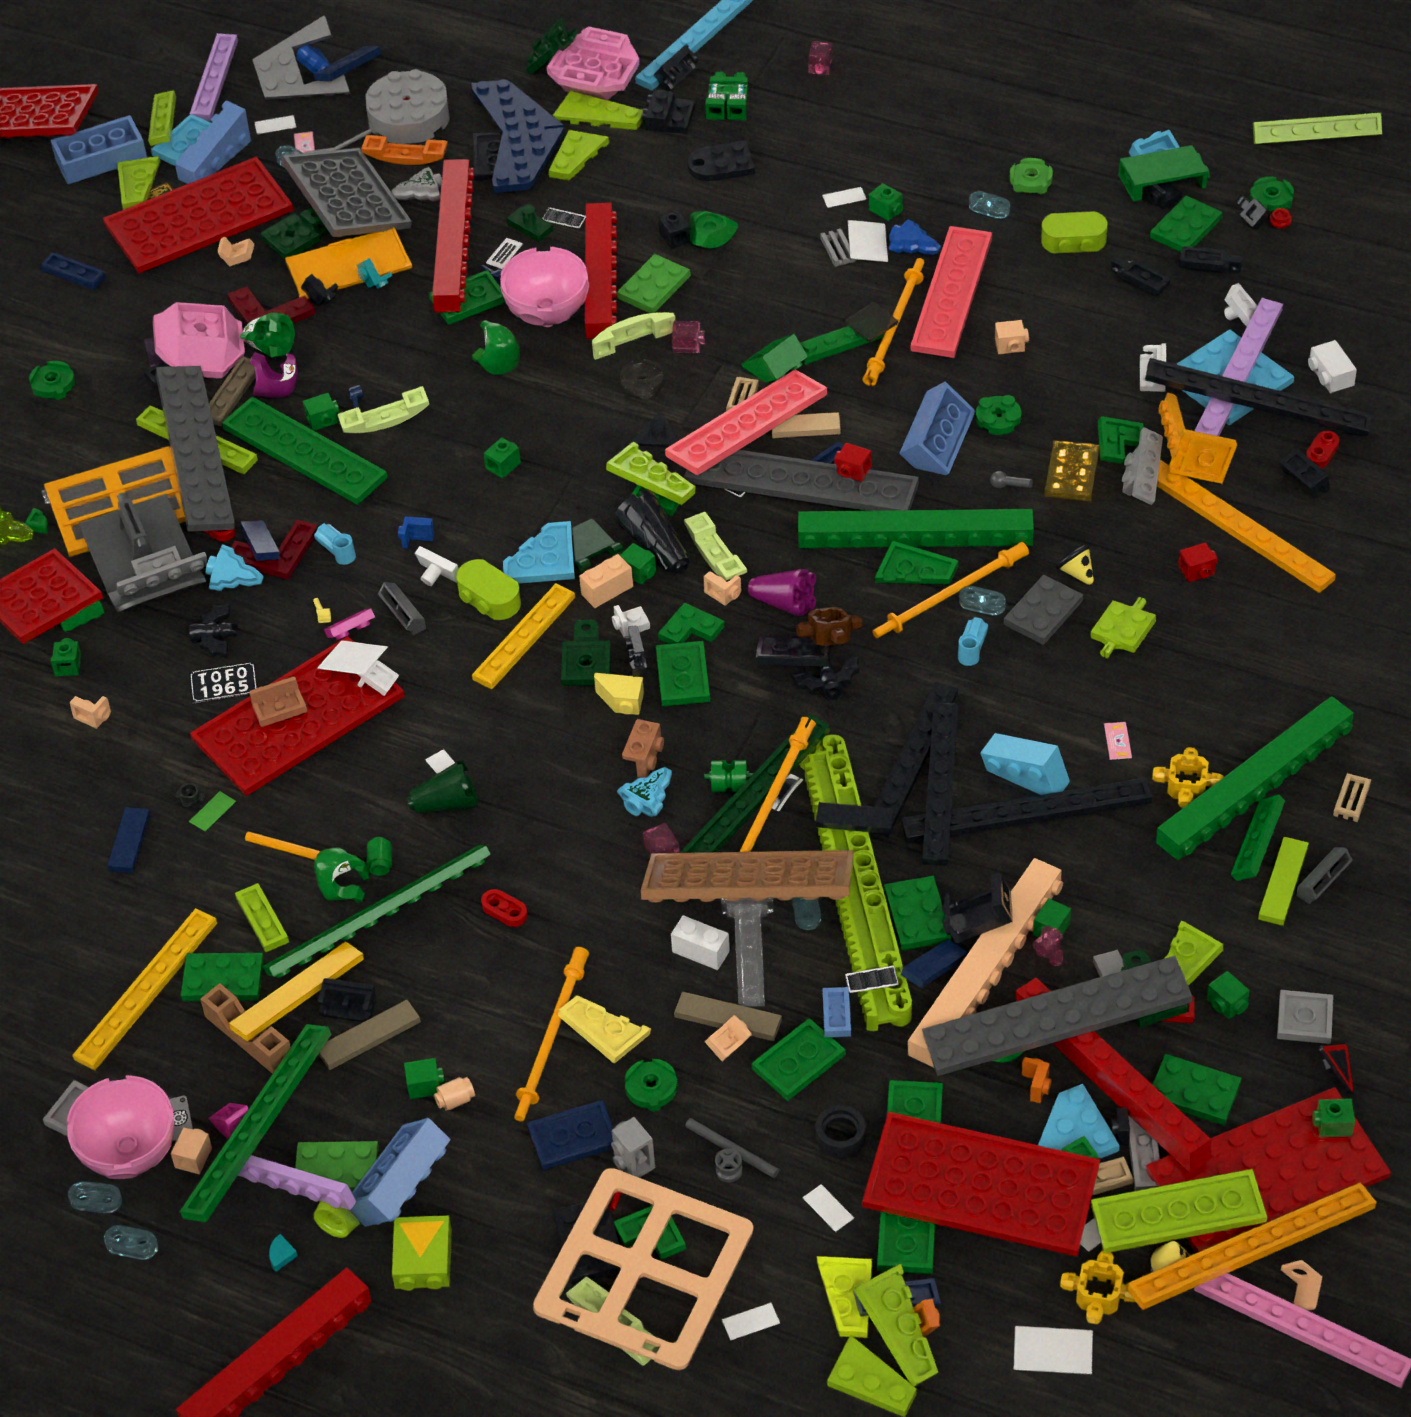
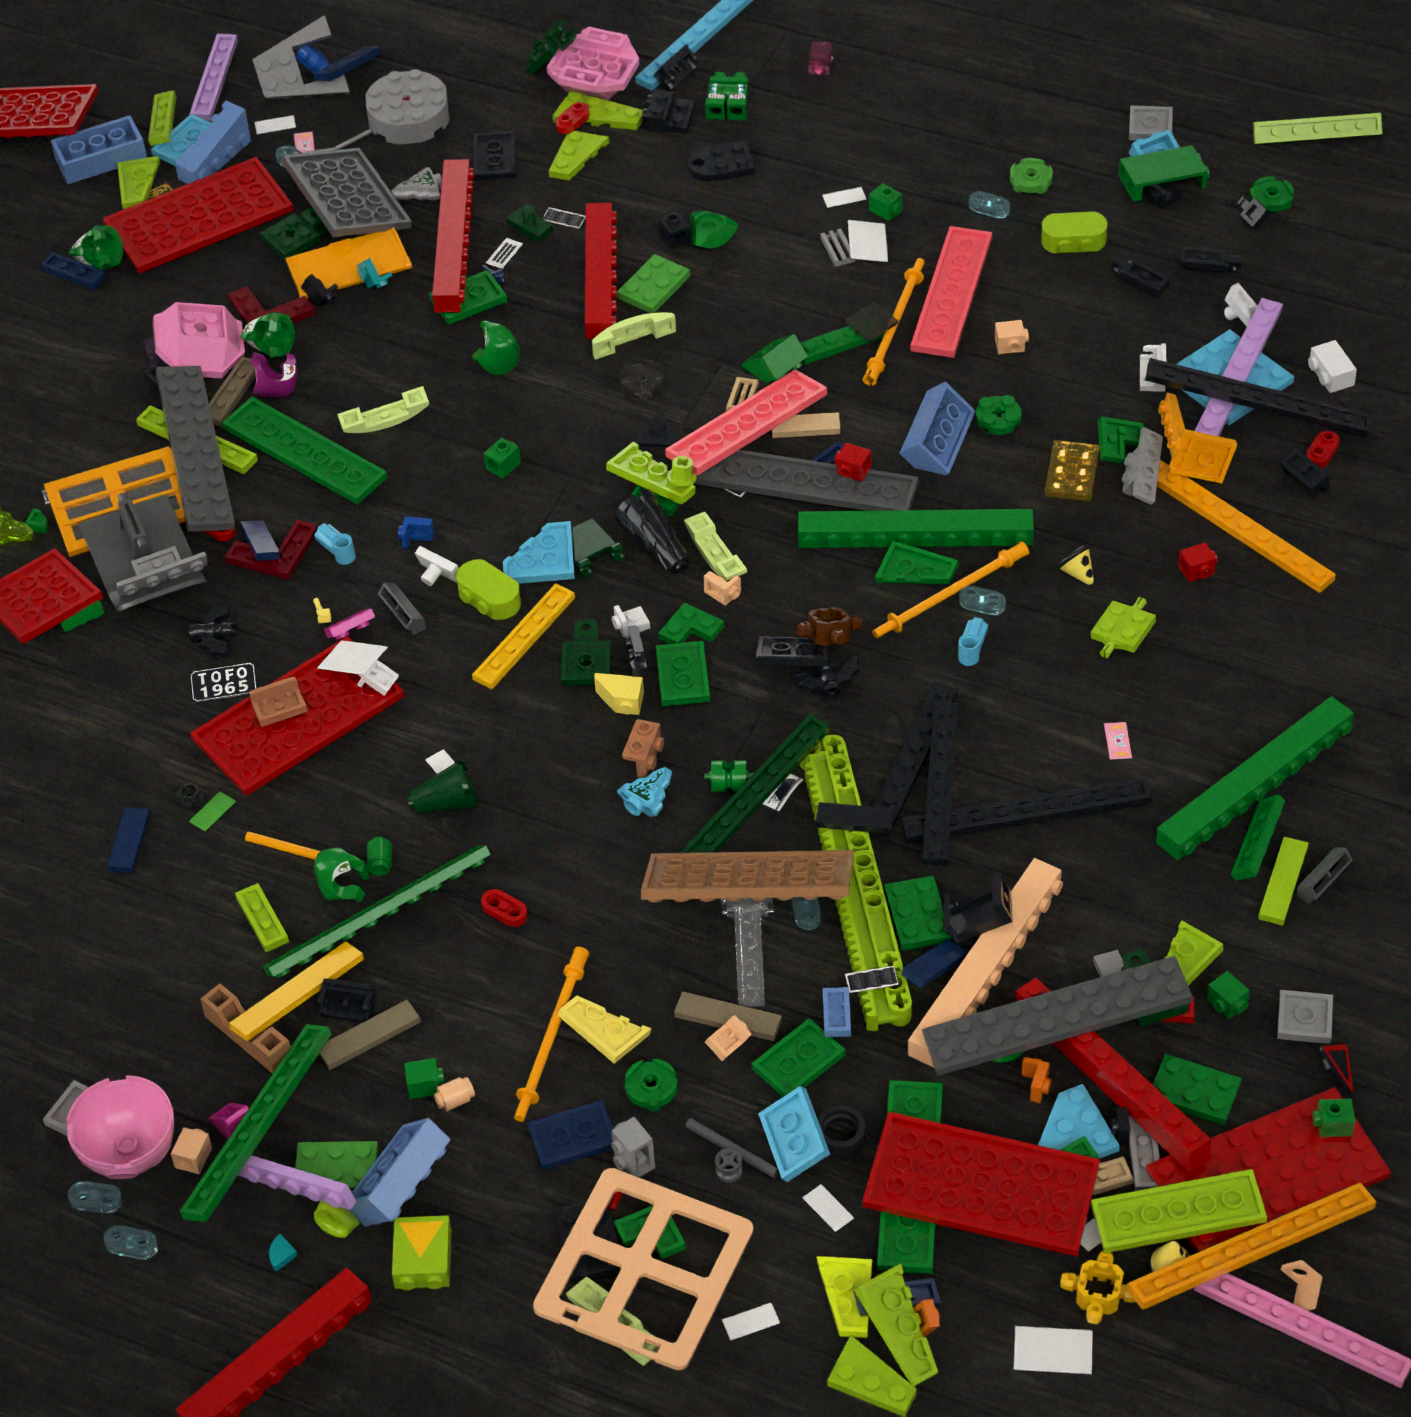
green plate [29,361,75,400] -> none
green brick [51,638,81,676] -> none
light nougat bracket [70,696,111,729] -> none
yellow tile [73,908,217,1070] -> none
light grey sticker [169,1096,193,1141] -> none
green plate [181,953,264,1001] -> none
medium azure rock [206,544,264,591] -> none
light nougat bracket [218,237,254,266] -> none
green brick [303,393,340,431] -> none
dark blue hand [349,385,363,409] -> none
orange slope [361,135,448,165] -> none
dark blue wing [471,79,564,193] -> none
bright pink rock [501,247,589,327] -> none
light nougat brick [579,554,633,608] -> none
green brick [620,543,656,585] -> none
clear pink brick [643,822,680,857] -> none
white brick [671,915,730,970] -> none
clear pink brick [672,321,705,353] -> none
light orange bar [739,717,816,852] -> none
magenta cone [748,569,816,616] -> none
blue rock [889,219,941,255] -> none
medium azure wedge [981,733,1070,795] -> none
dark grey bar [990,471,1033,488] -> none
dark grey plate [1004,574,1083,645] -> none
green brick [1033,898,1071,945] -> none
clear pink plate [1033,926,1064,966] -> none
green plate [1150,196,1223,252] -> none
yellow piece [1152,747,1224,808] -> none
red plate [1270,208,1292,228] -> none
tan tile [1333,773,1371,822] -> none
none -> green piece [69,225,123,271]
none -> red plate [555,102,590,134]
none -> lime piece [667,456,697,487]
none -> medium azure plate [758,1086,830,1182]
none -> light grey plate [1129,106,1173,140]

